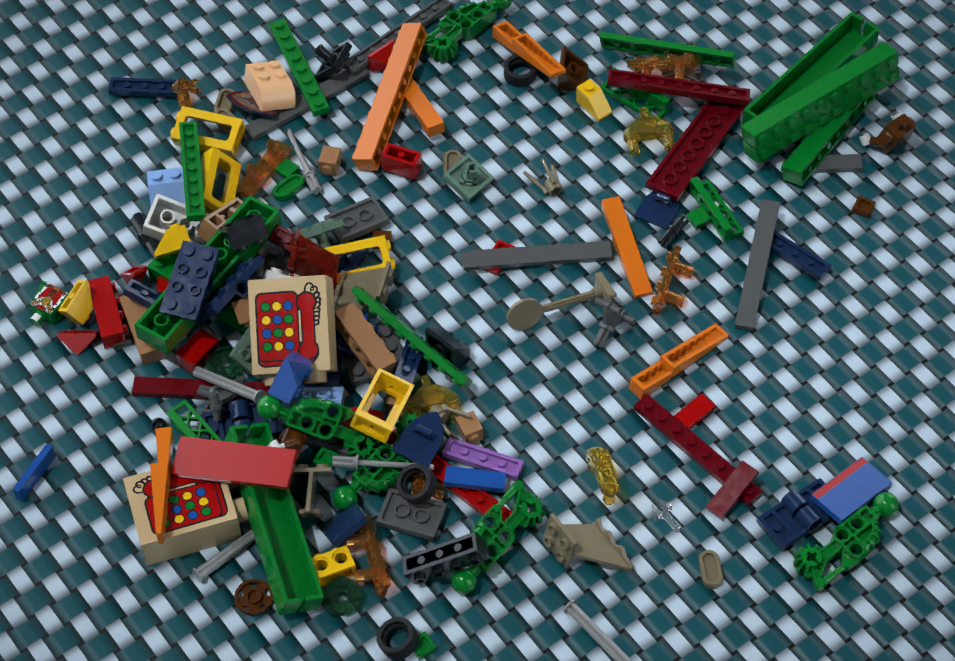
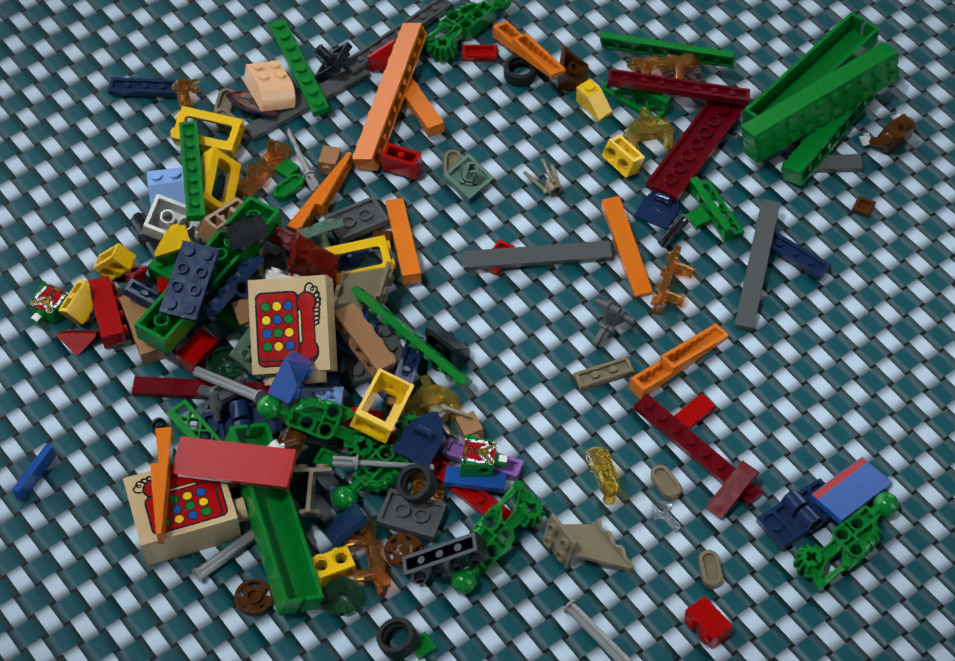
dark tan piece [506,272,617,331] -> none
none -> yellow brick [93,243,137,281]
none -> orange slope [286,152,353,235]
none -> reddish brown wheel [384,532,423,569]
none -> orange slope [385,198,422,285]
none -> torso [460,434,508,477]
none -> red tile [462,44,497,62]
none -> dark tan tile [573,356,635,392]
none -> yellow brick [602,135,645,178]
none -> dark tan tile [650,465,682,500]
none -> red brick [684,596,733,649]

